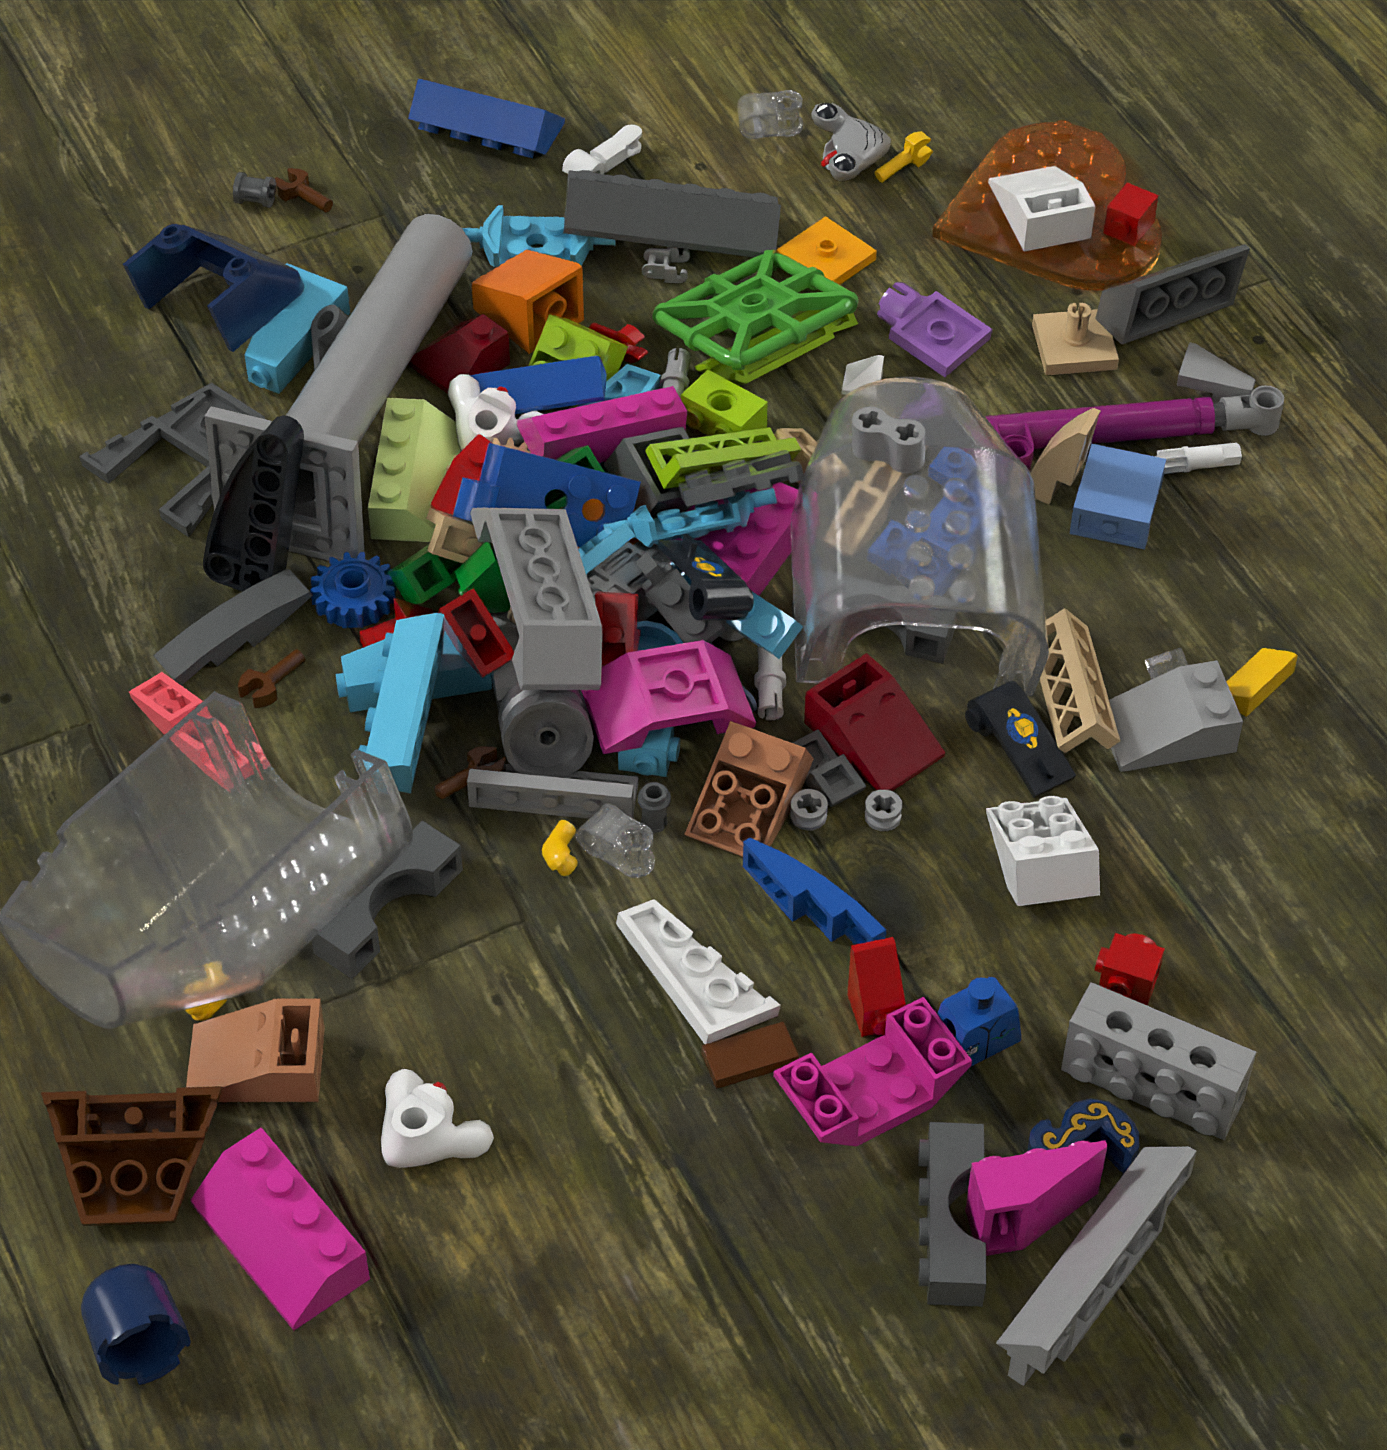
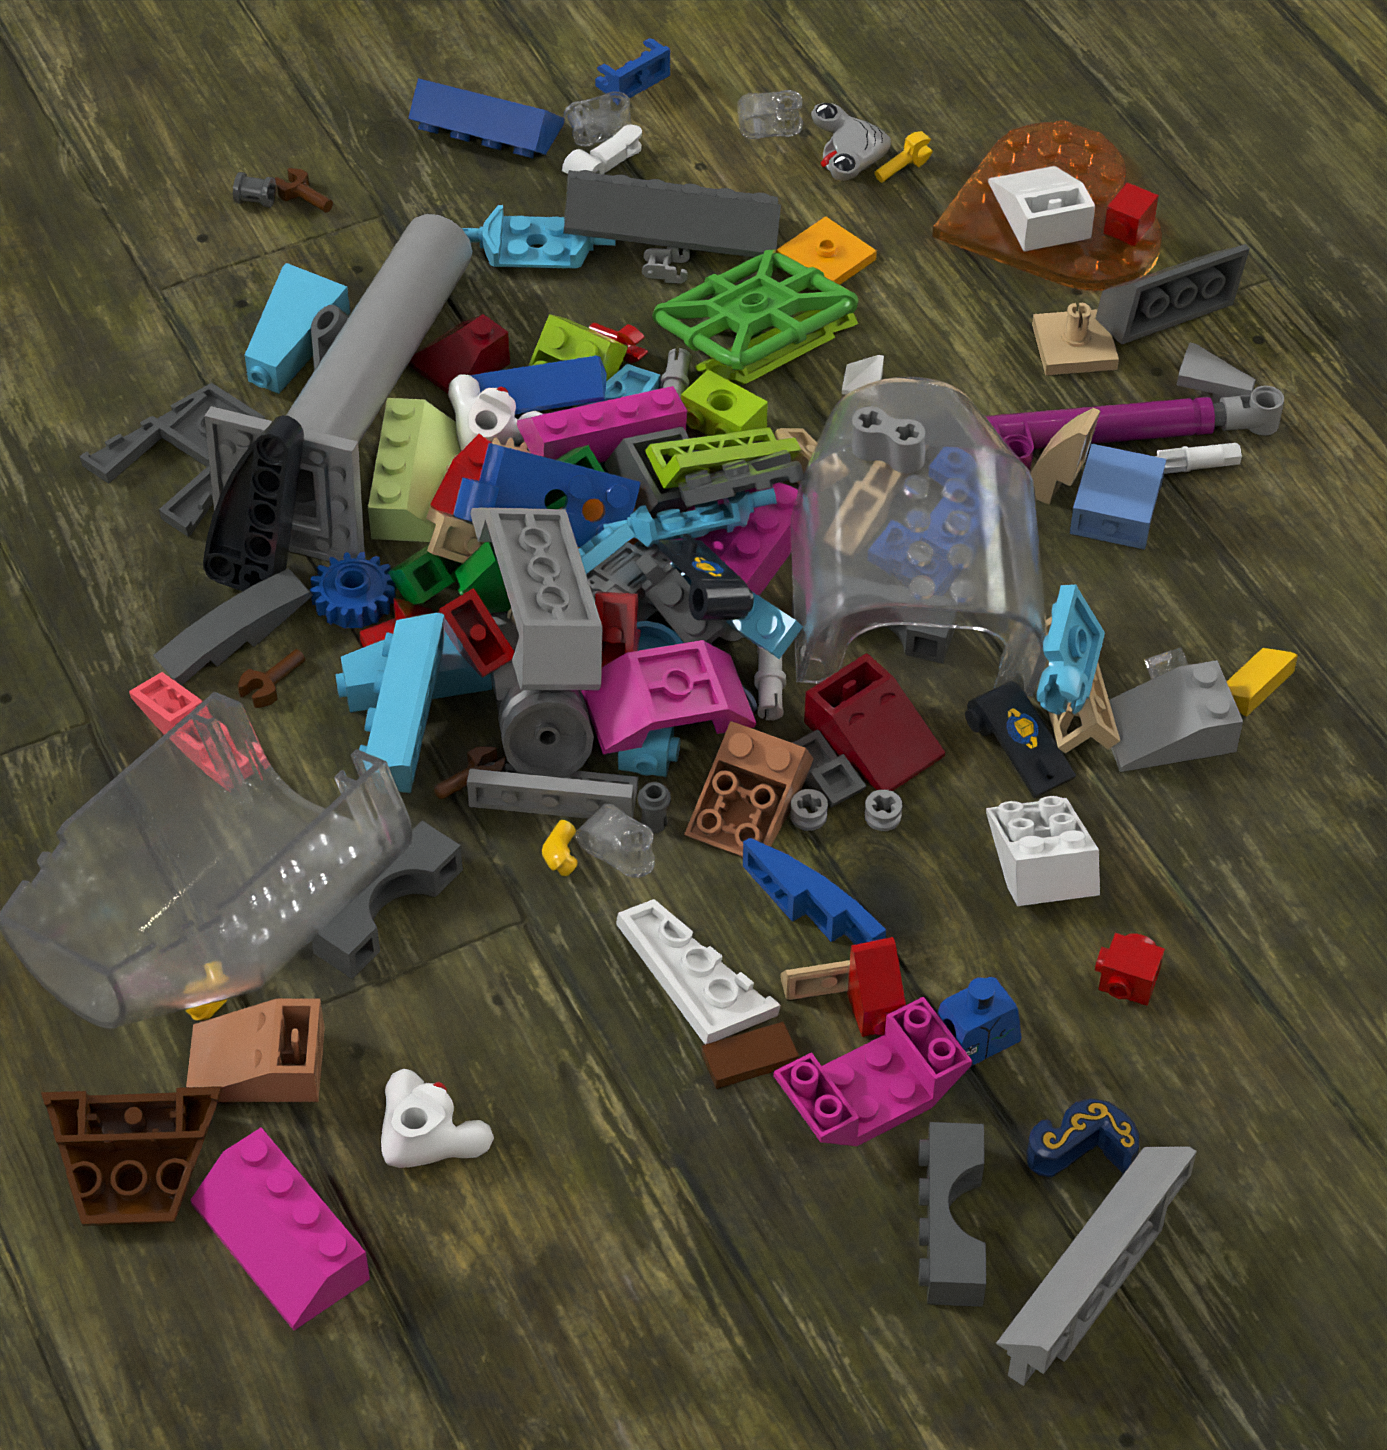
dark blue cylinder [81,1264,191,1385] -> none
dark blue windscreen [123,224,304,352] -> none
orange slope [472,249,584,354] -> none
medium lavender plate [877,282,992,377] -> none
dark pink slope [965,1140,1107,1256] -> none
light grey brick [1061,982,1257,1140] -> none
none -> clear piece [563,92,631,147]
none -> blue hinge [595,38,670,104]
none -> tan slope [780,960,850,1000]
none -> medium azure plate [1036,584,1105,715]

